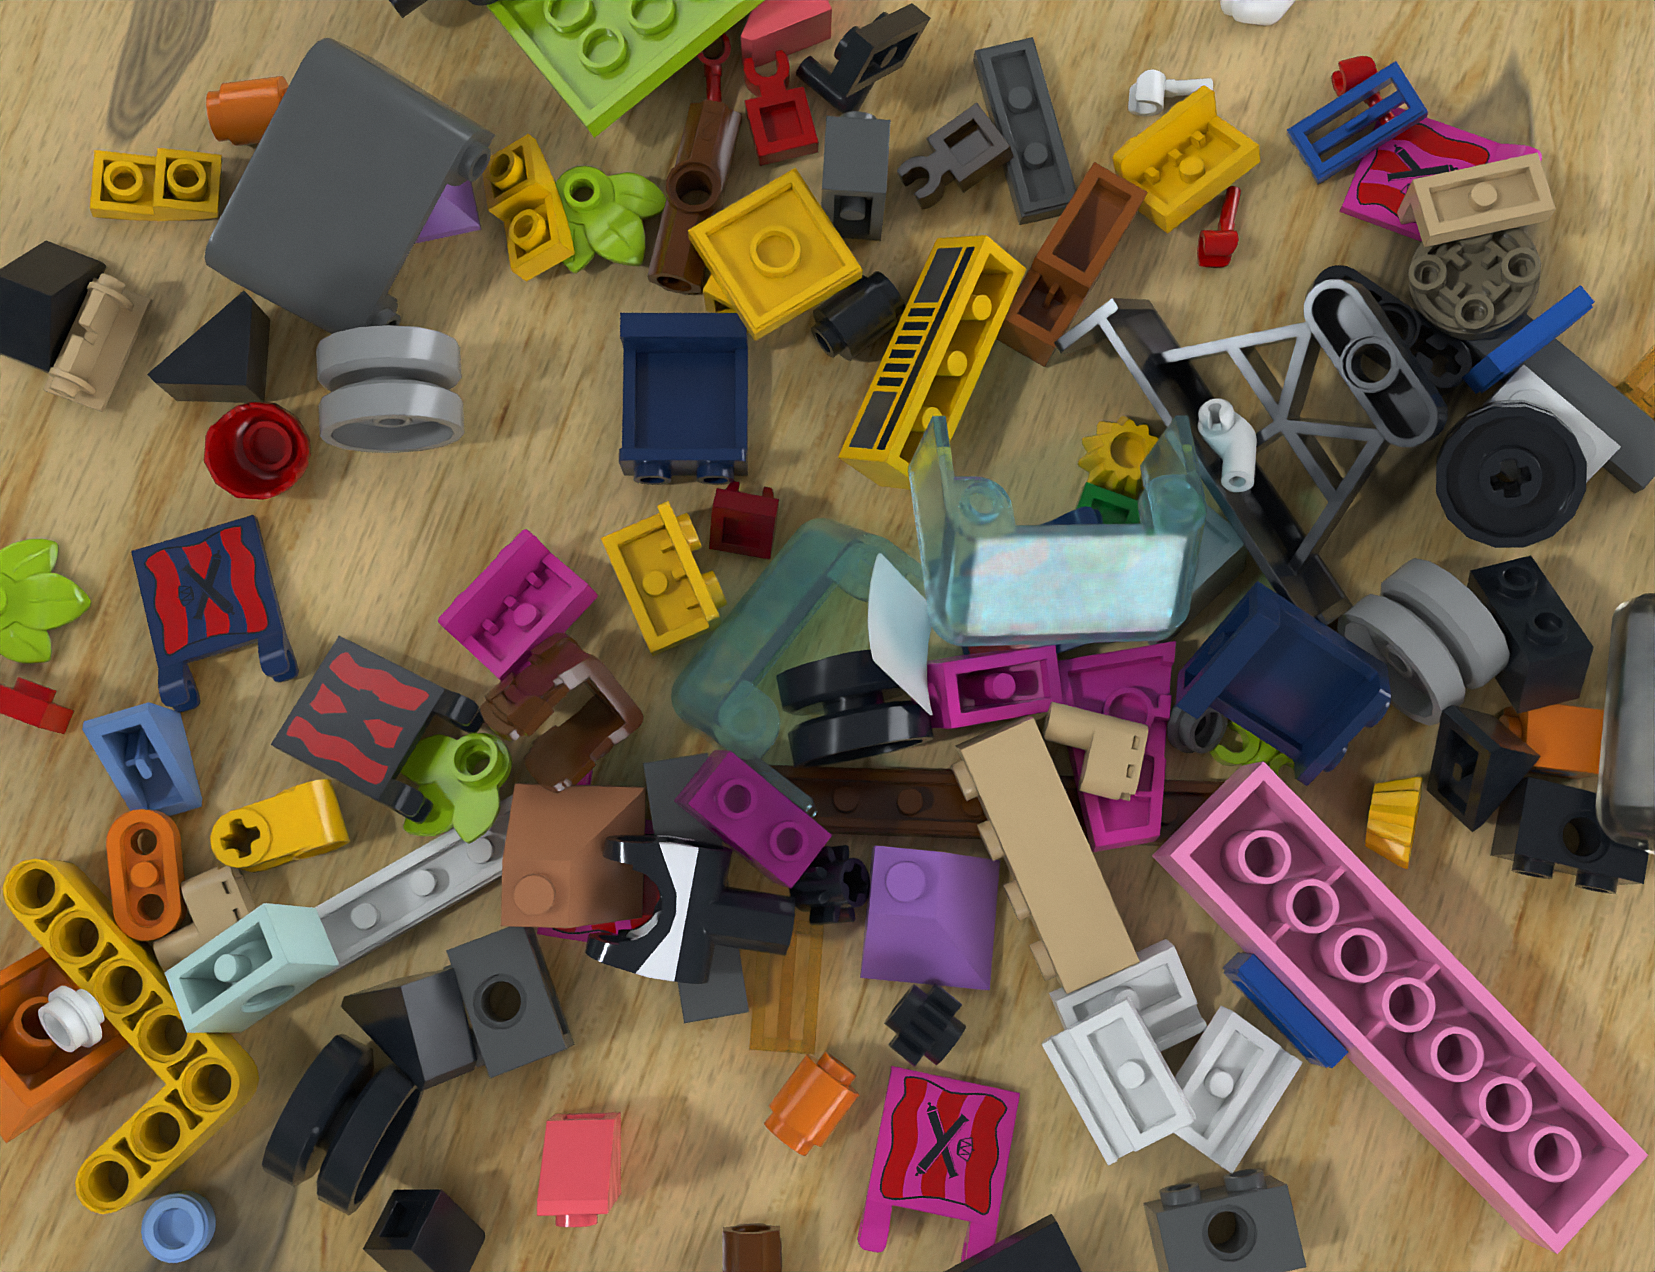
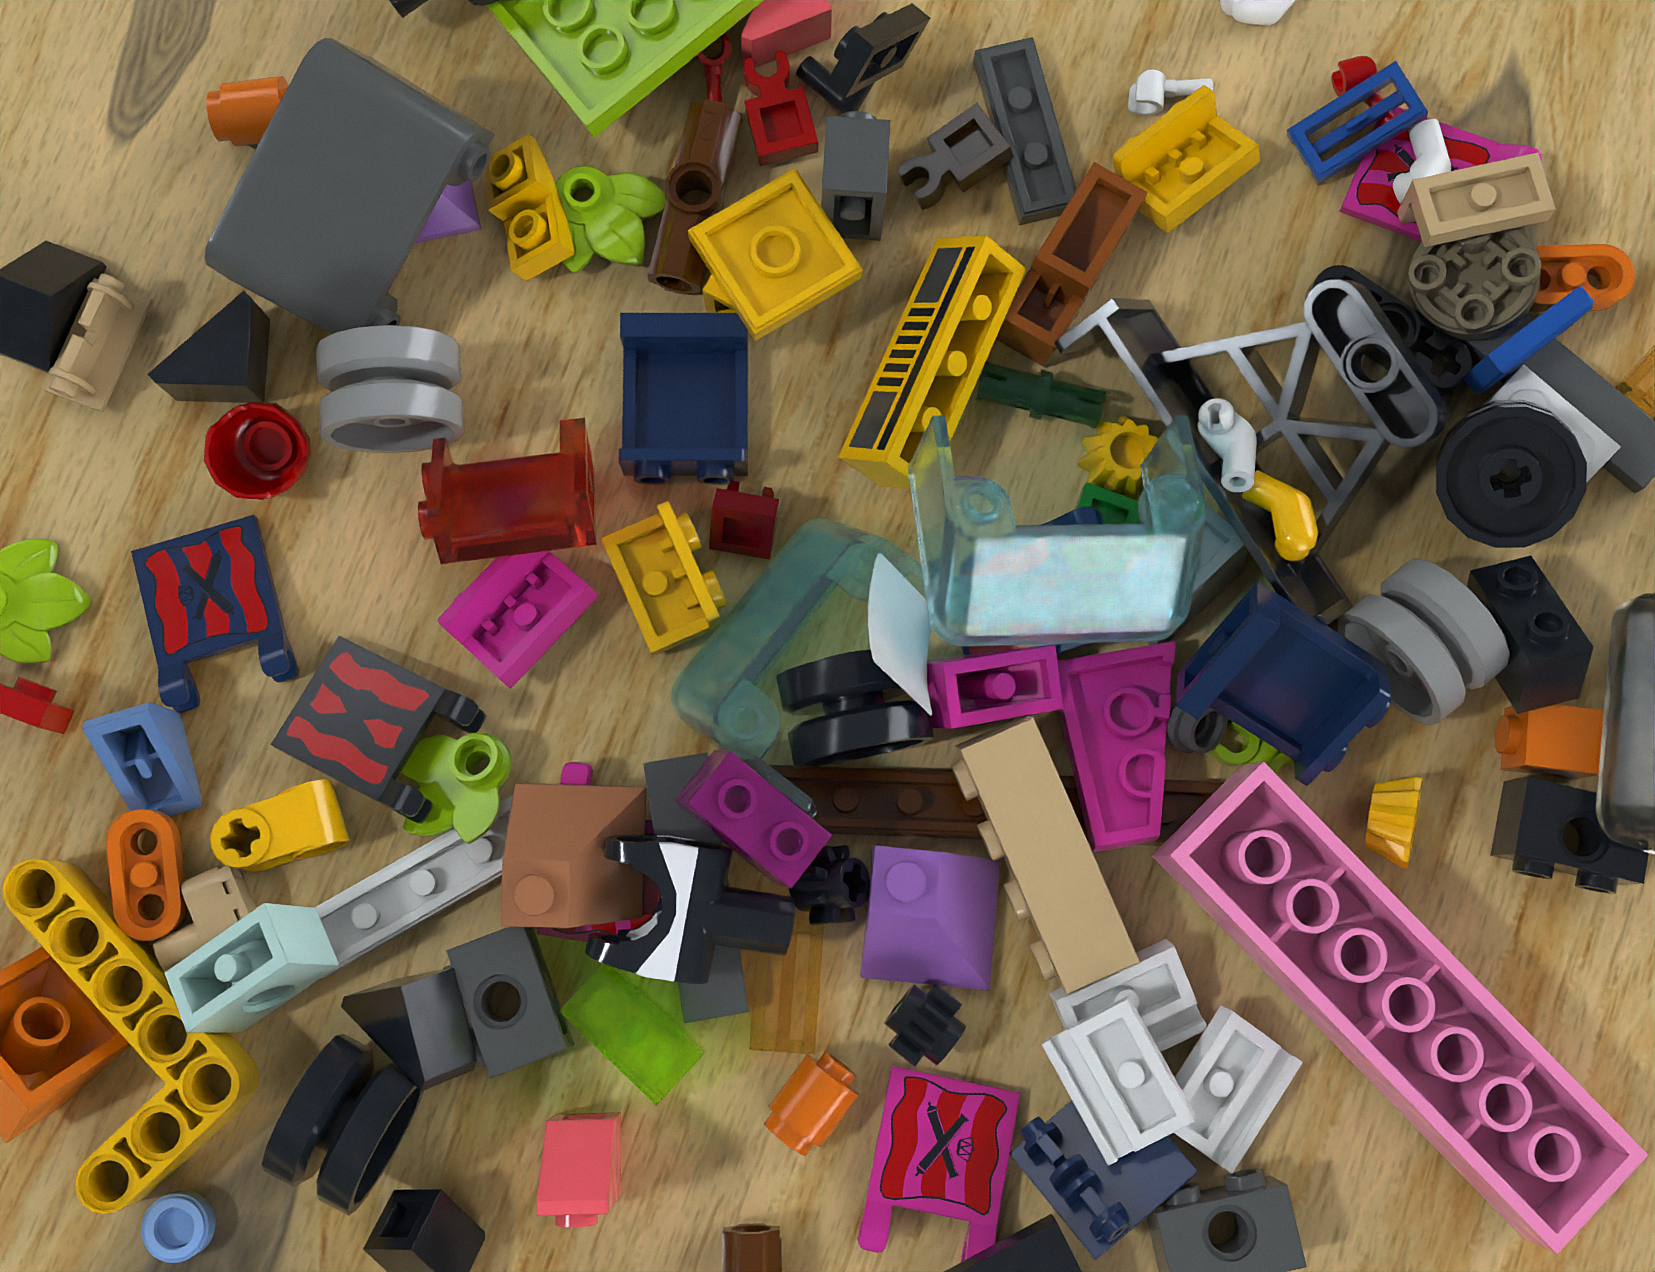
white plate [38,986,104,1052] -> none
yellow slope [90,147,223,221] -> none
reddish brown piece [480,632,644,793] -> none
black brick [811,271,905,361] -> none
tan piece [1042,702,1148,801] -> none
red hand [1197,186,1241,267] -> none
blue tile [1223,952,1348,1068] -> none
black slope [1426,704,1541,832] -> none
none -> clear red panel [418,417,597,564]
none -> clear neon green brick [559,964,706,1106]
none -> clear green pin [976,361,1106,429]
none -> dark blue hinge [1010,1100,1198,1260]
none -> yellow arm [1242,470,1318,561]
none -> white arm [1393,119,1451,204]
none -> orange plate [1528,244,1635,312]

